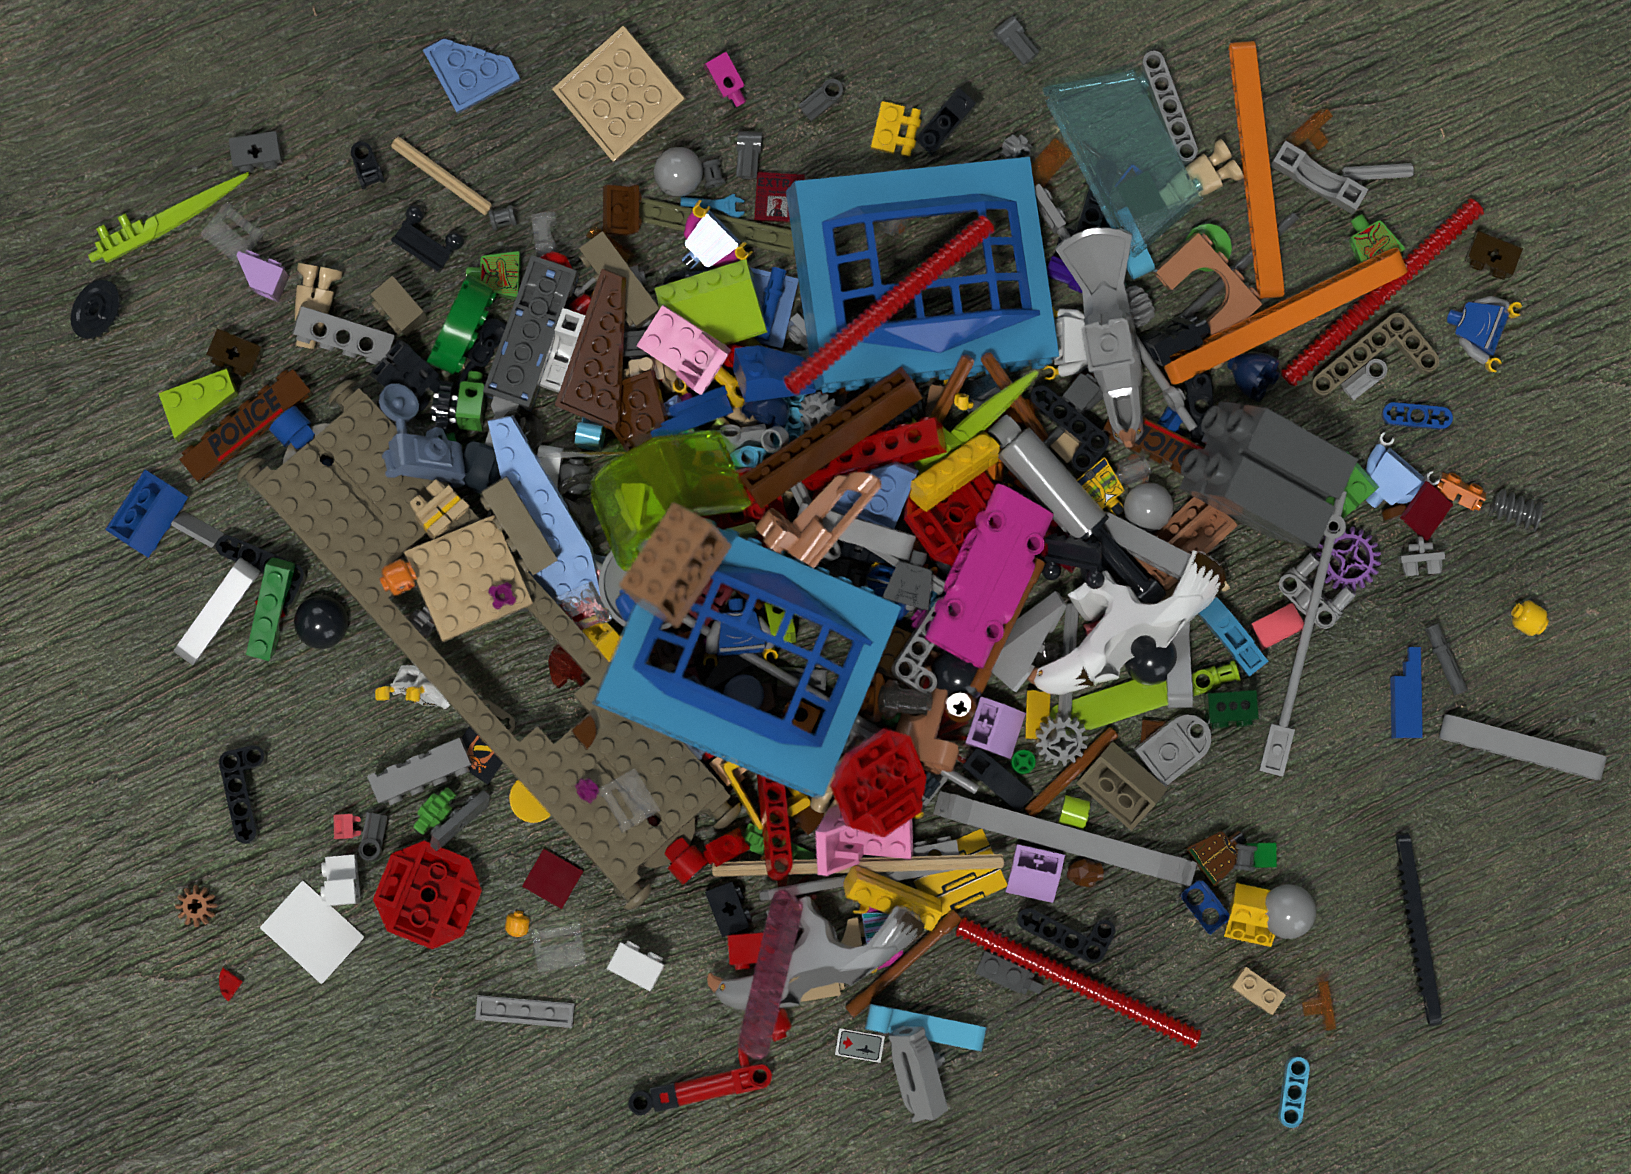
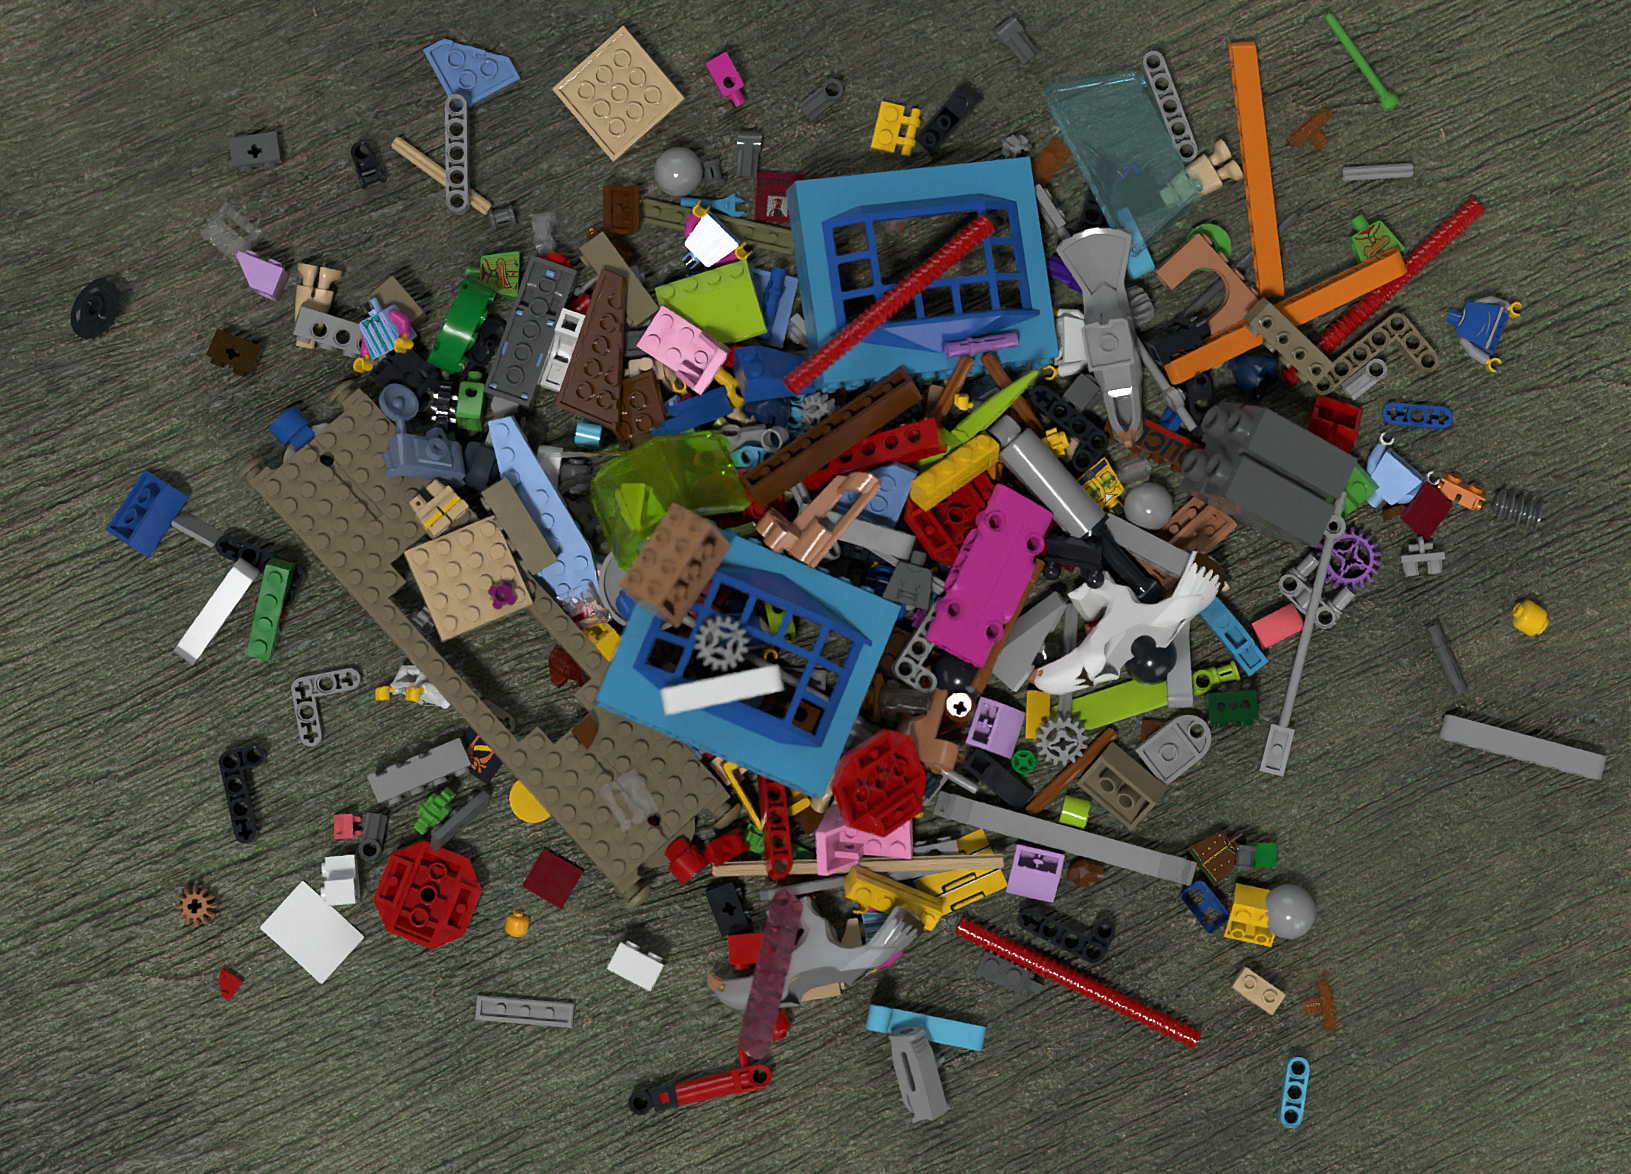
lime piece [88,172,249,263] -> none
lime wedge [158,369,239,442] -> none
reddish brown brick [179,369,313,484] -> none
black piece [294,595,348,649] -> none
orange head [379,559,417,595] -> none
black gear [391,204,464,273] -> none
clear plate [531,921,587,973] -> none
magenta plate [575,778,599,803] -> none
sticker [835,1028,885,1063] -> none
dark orange piece [845,910,962,1018] -> none
light grey arch [1270,140,1369,215] -> none
blue piece [1390,647,1423,738] -> none
black gear [1395,832,1442,1027] -> none
dark brown brick [1465,231,1523,280] -> none
none -> light grey beam [291,668,362,747]
none -> torso [353,298,417,373]
none -> light grey beam [445,94,470,215]
none -> white beam [660,665,784,715]
none -> light grey gear [694,616,749,671]
none -> medium lavender pin [944,332,1018,358]
none -> yellow gear [1041,428,1070,458]
none -> dark tan brick [1243,297,1335,386]
none -> red piece [1305,394,1363,454]
none -> bright green piece [1325,13,1401,112]

